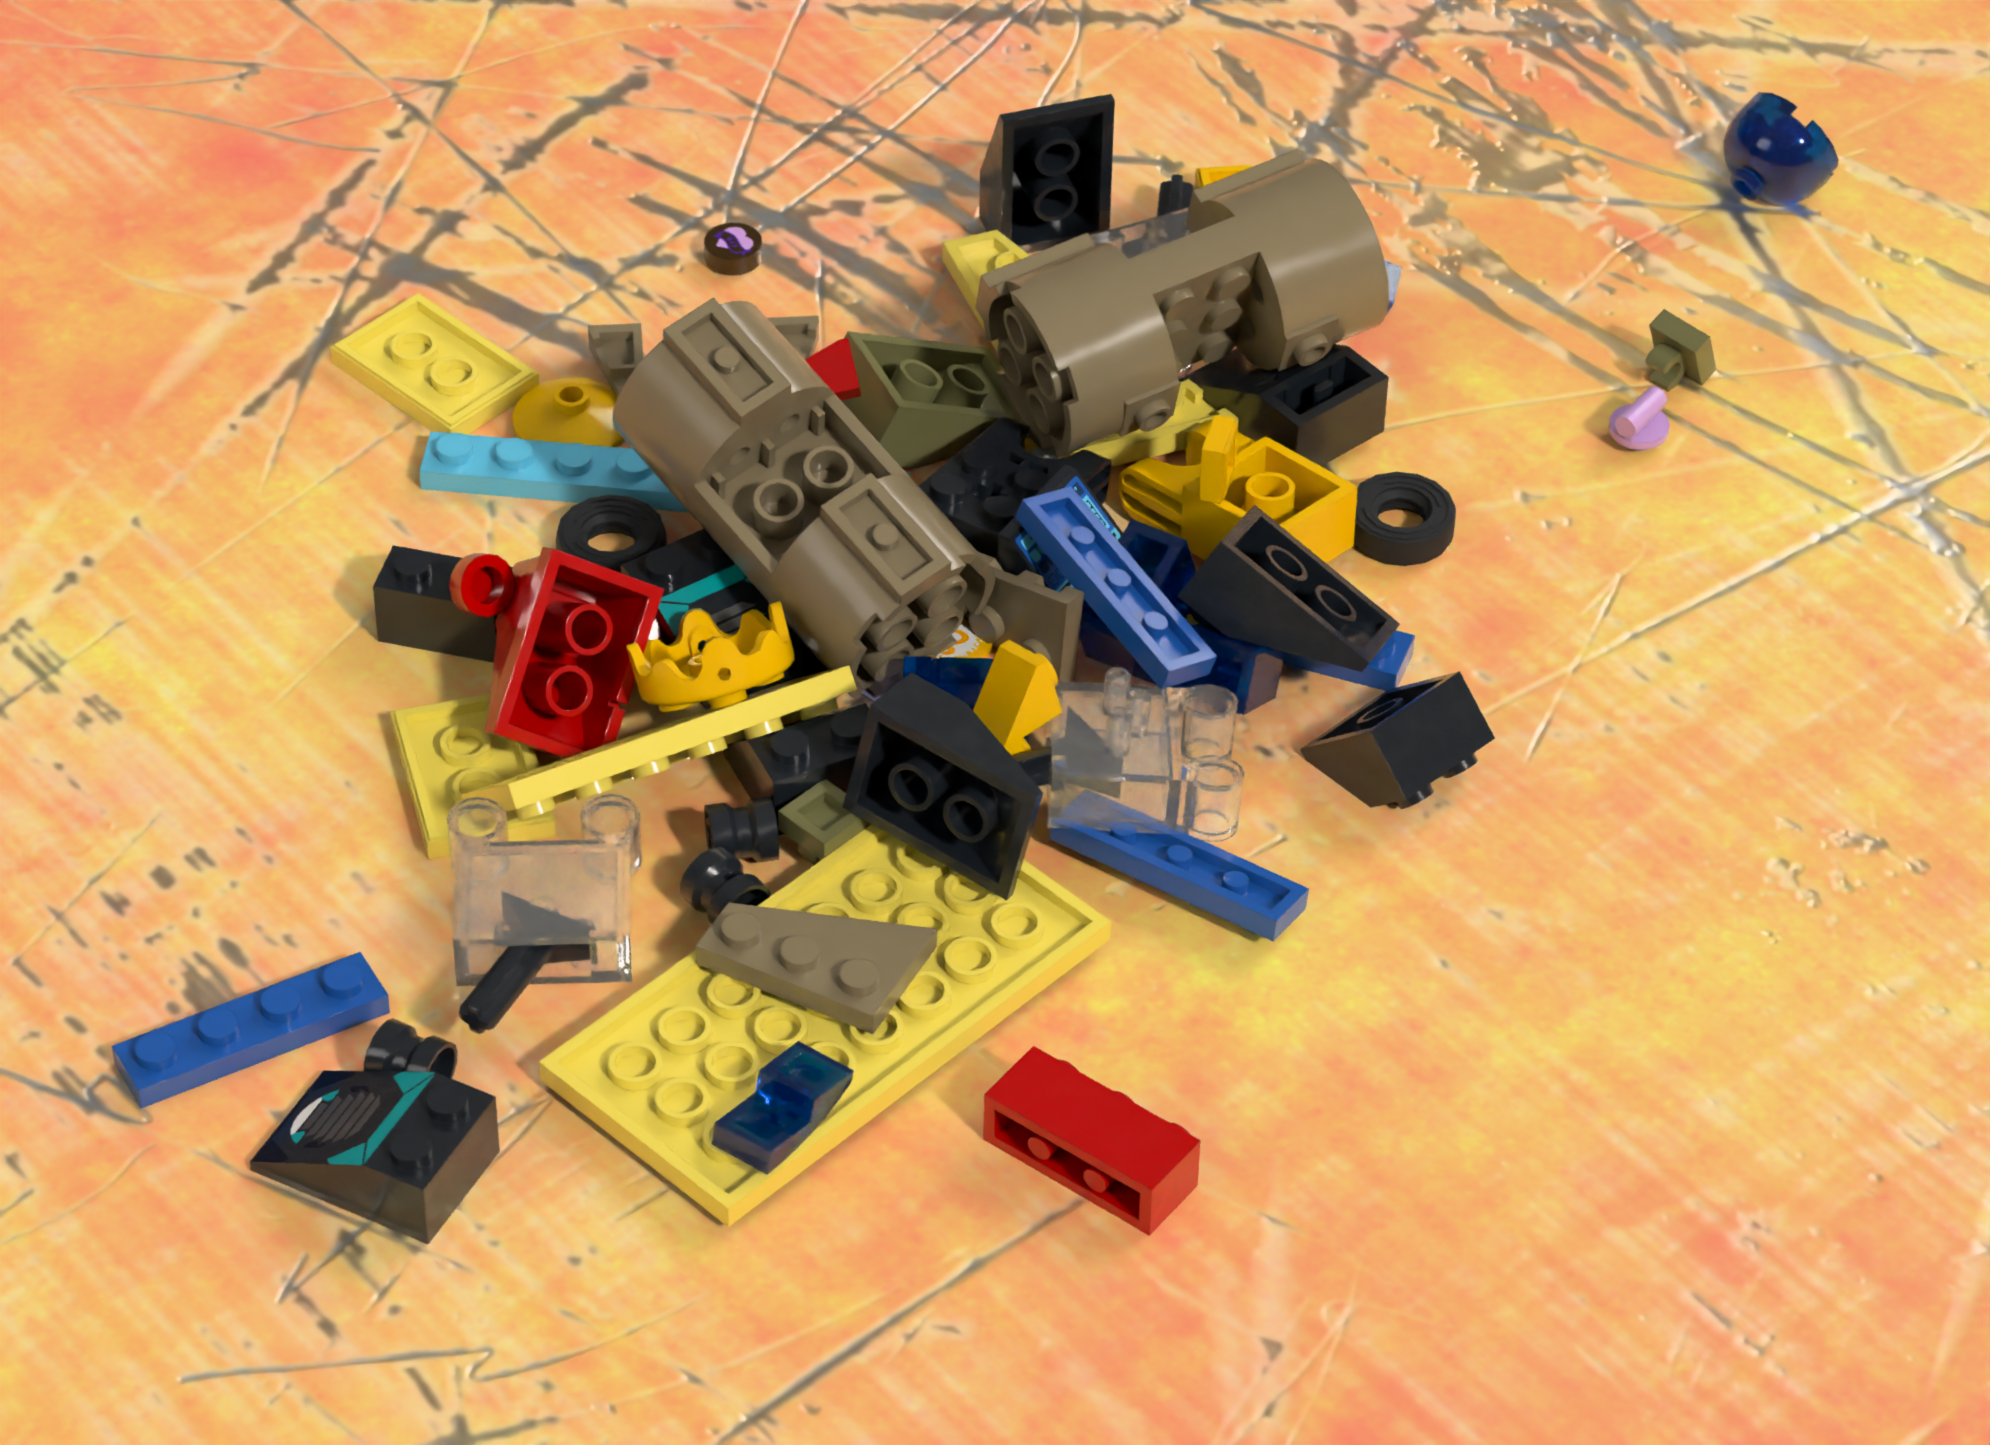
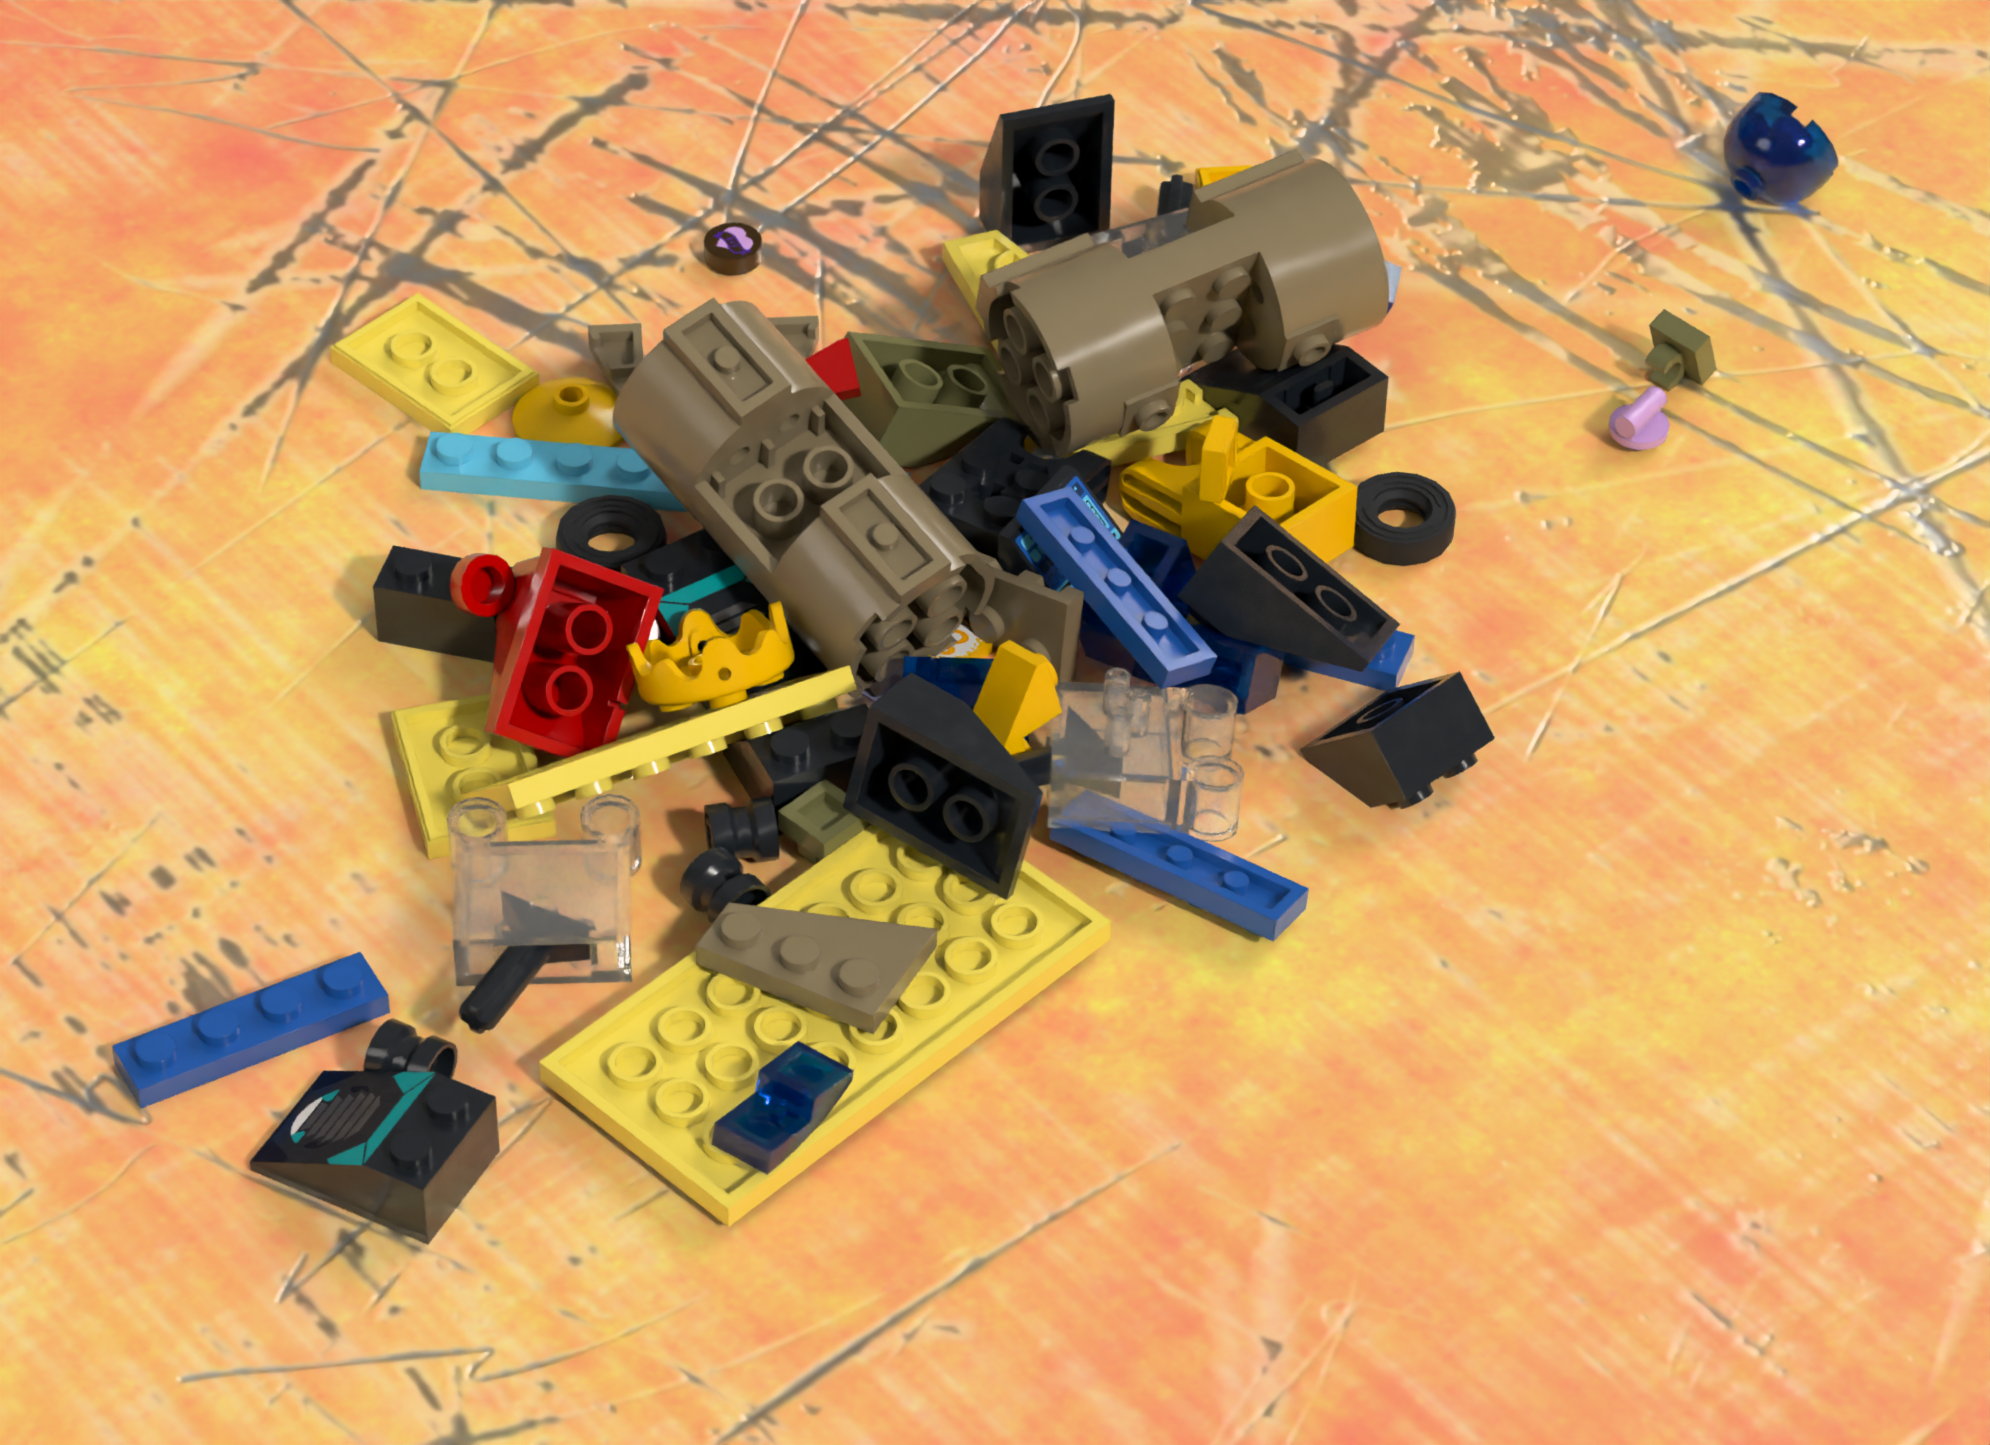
red brick [983,1046,1201,1236] -> none

